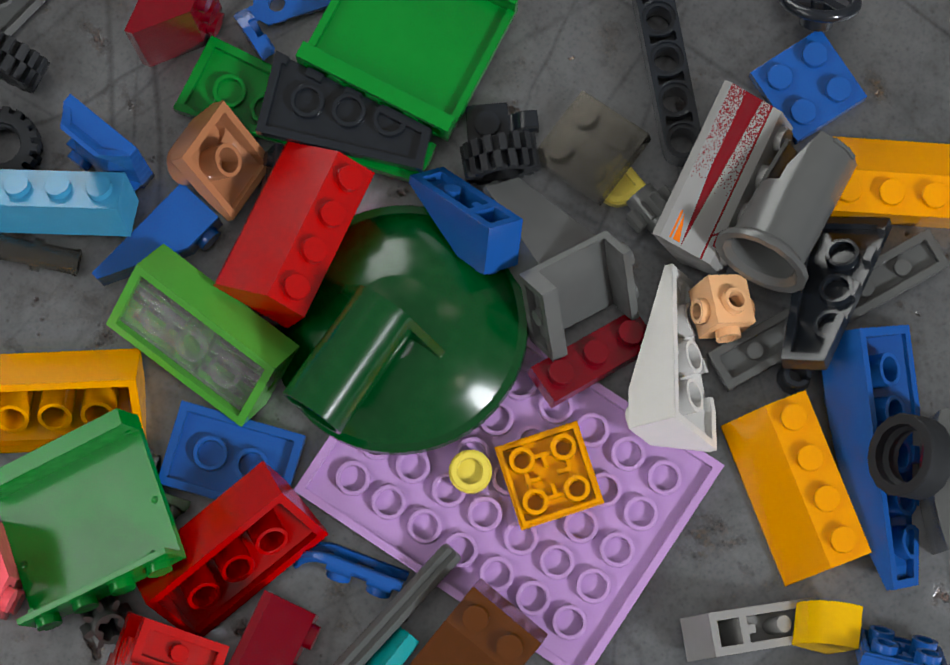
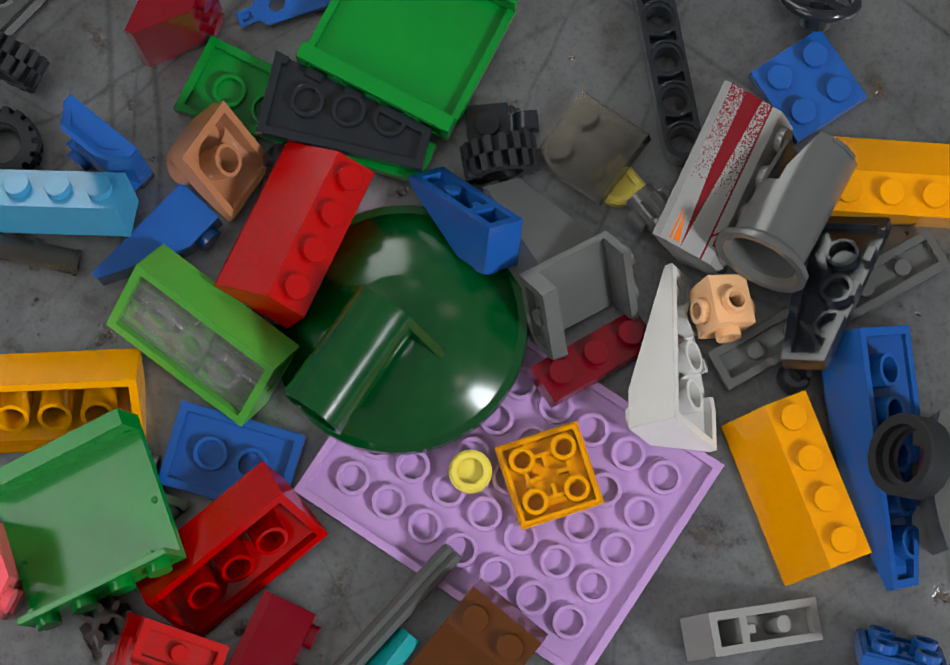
blue tile [233,8,275,60] -> none
blue piece [293,542,409,599] -> none
yellow brick [792,600,863,655] -> none

